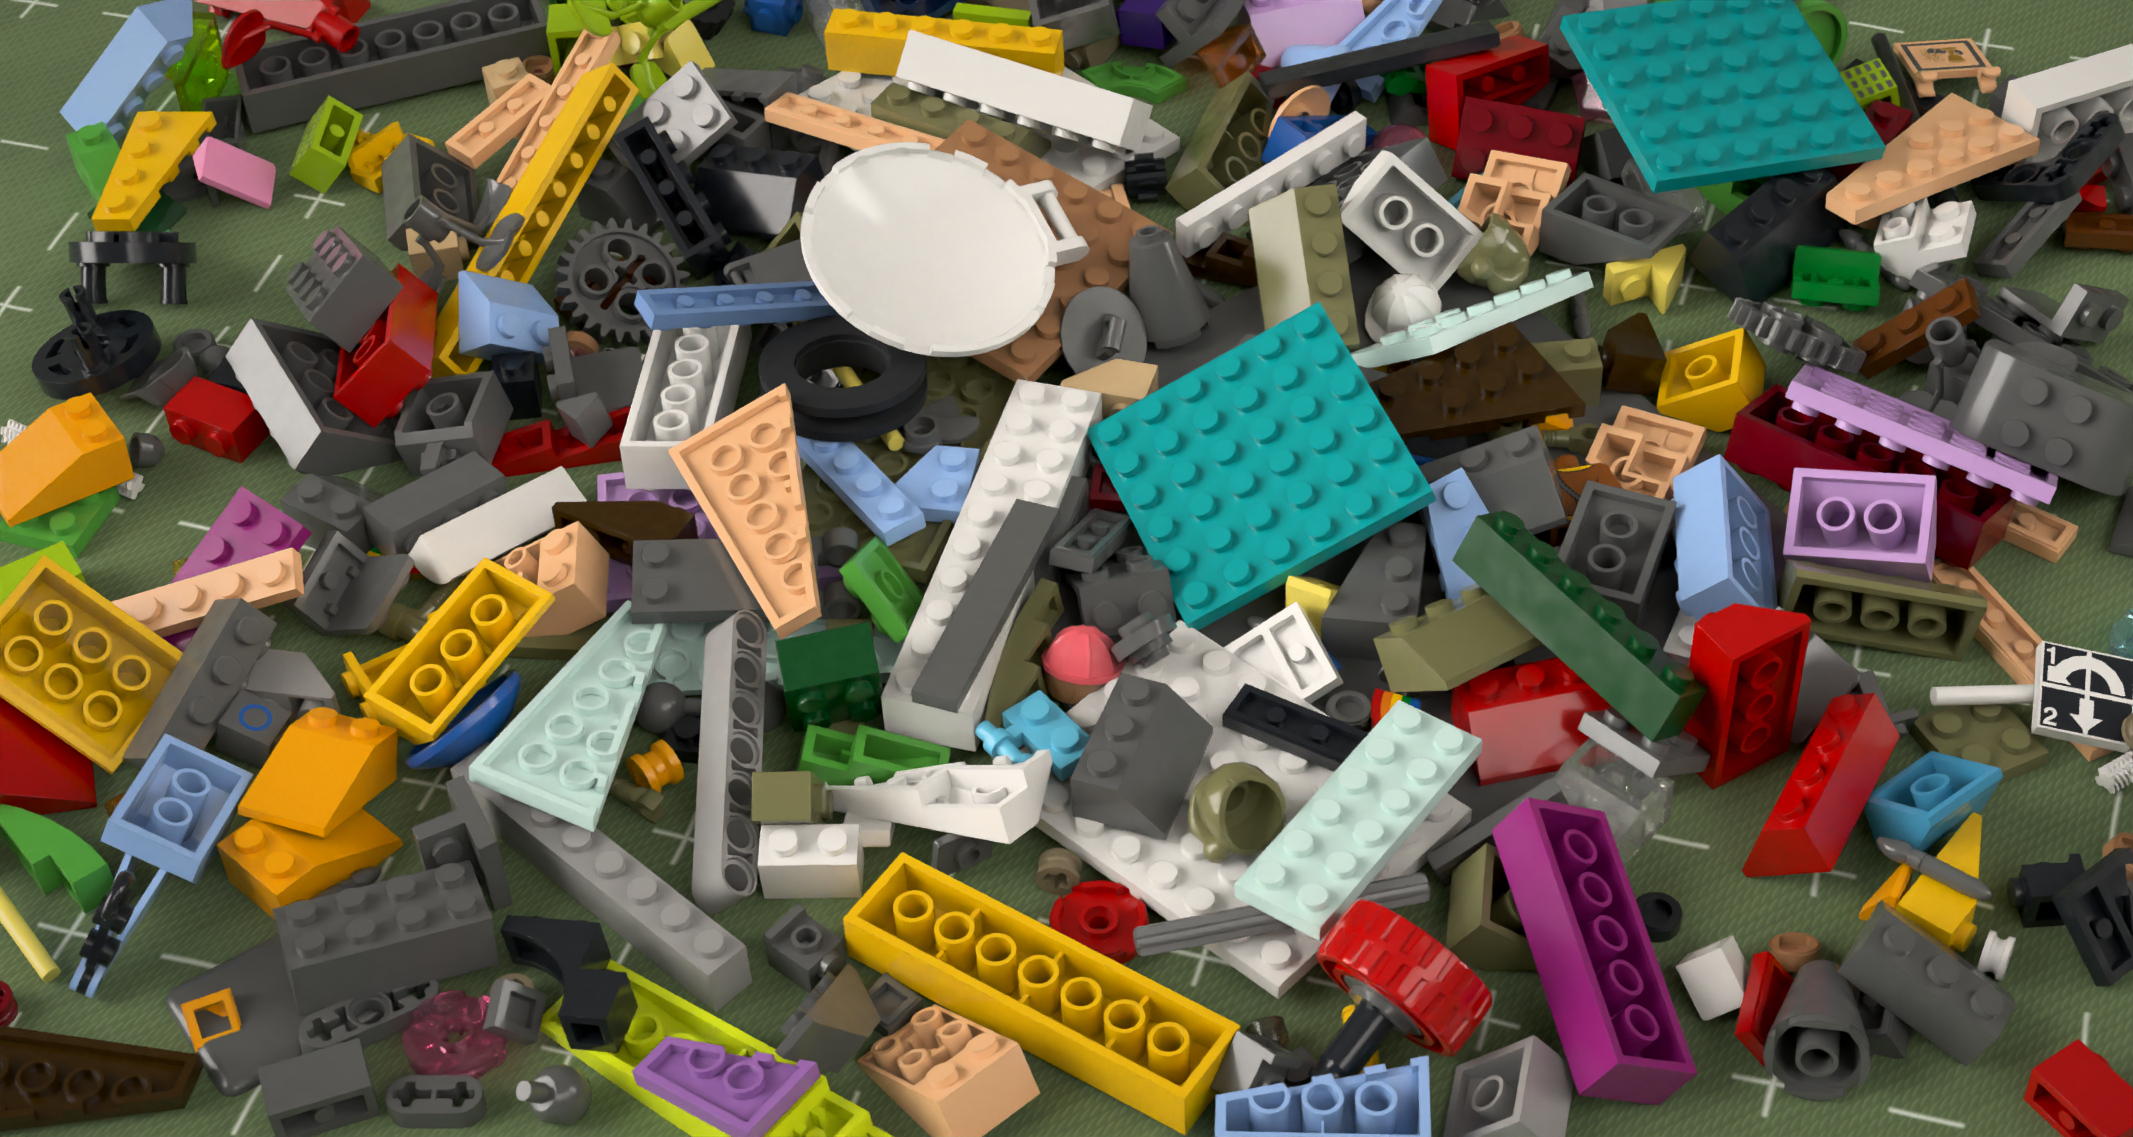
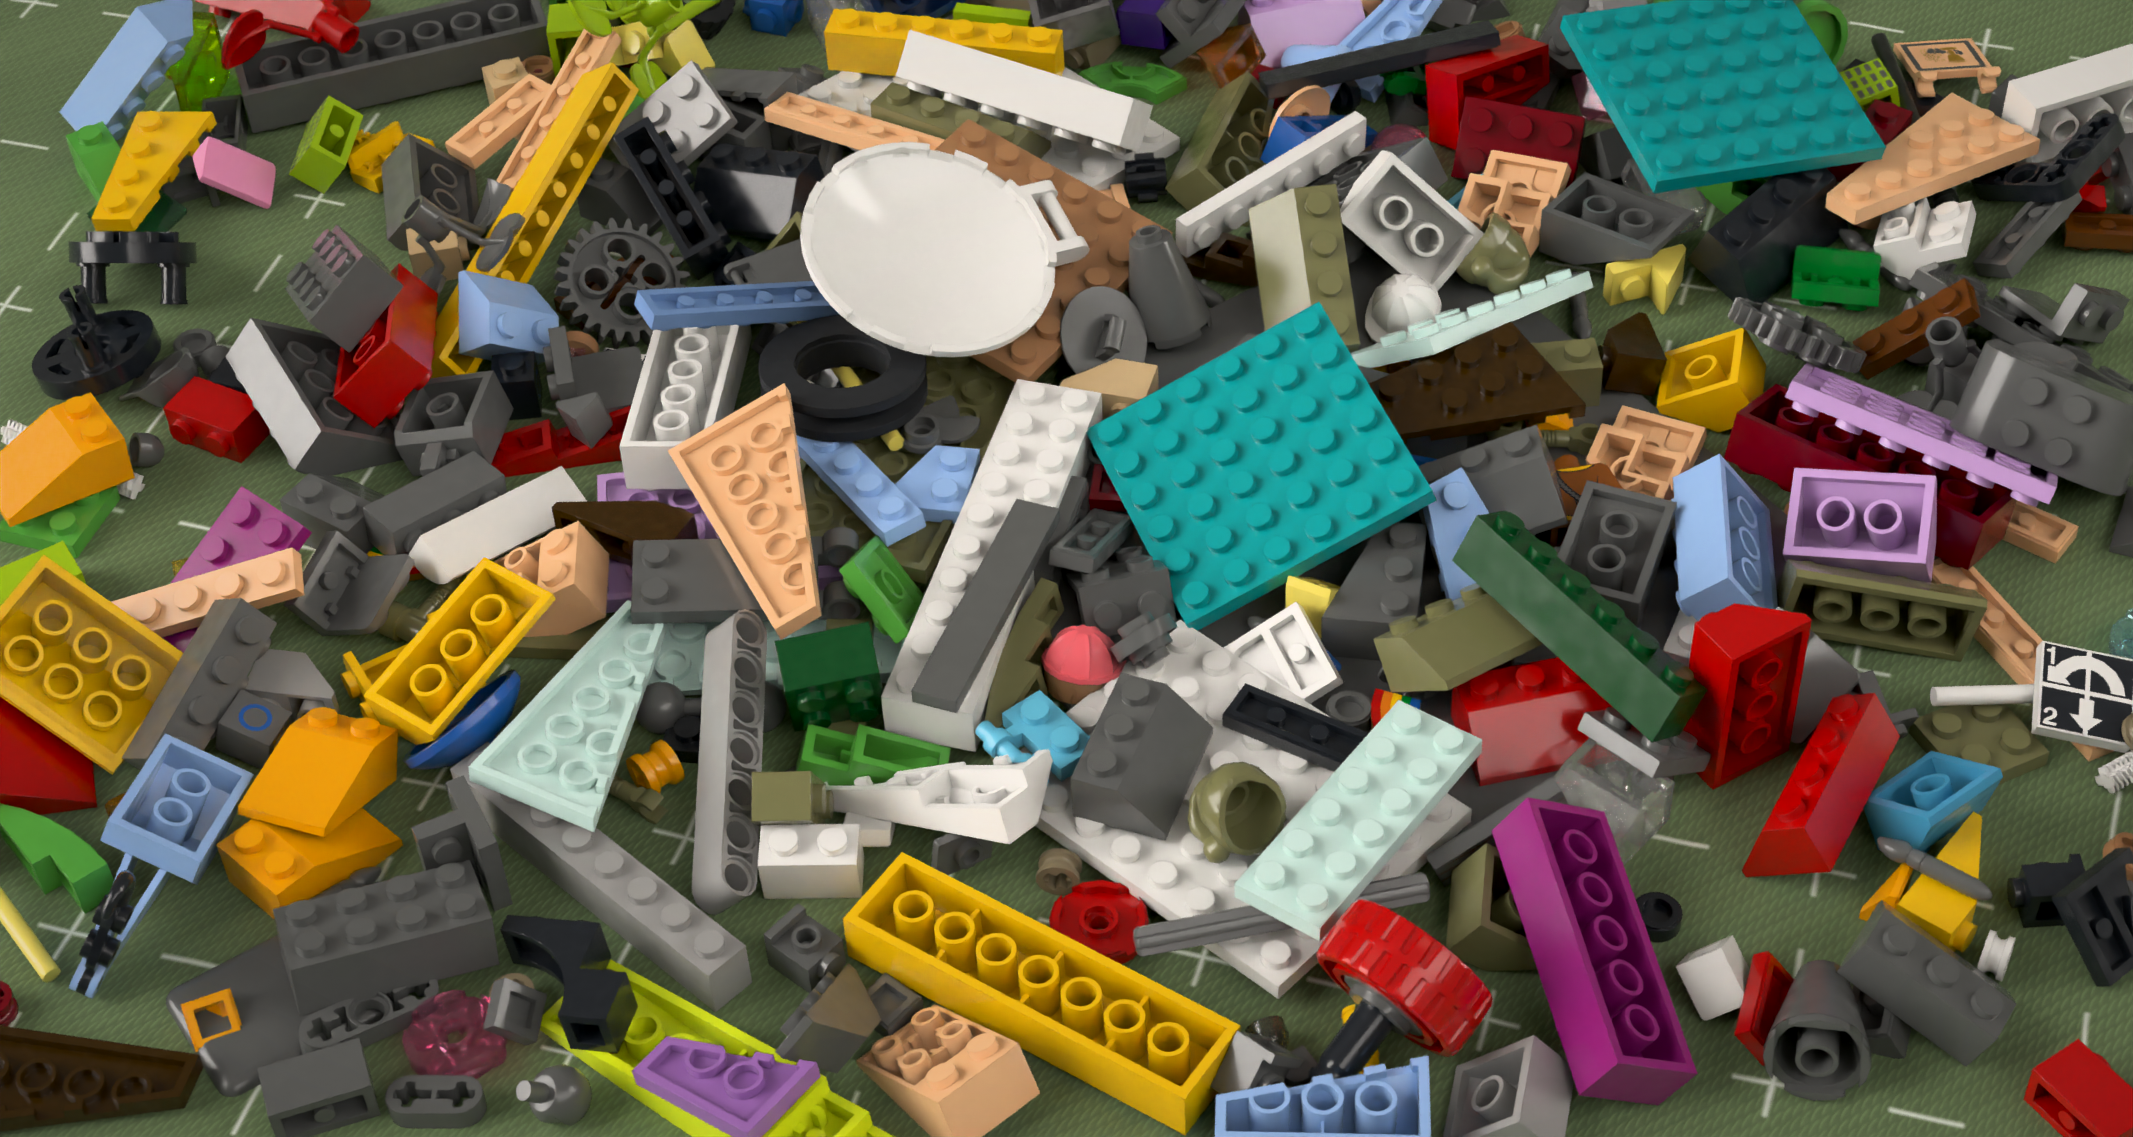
medium nougat tile [1769,932,1821,973] -> none

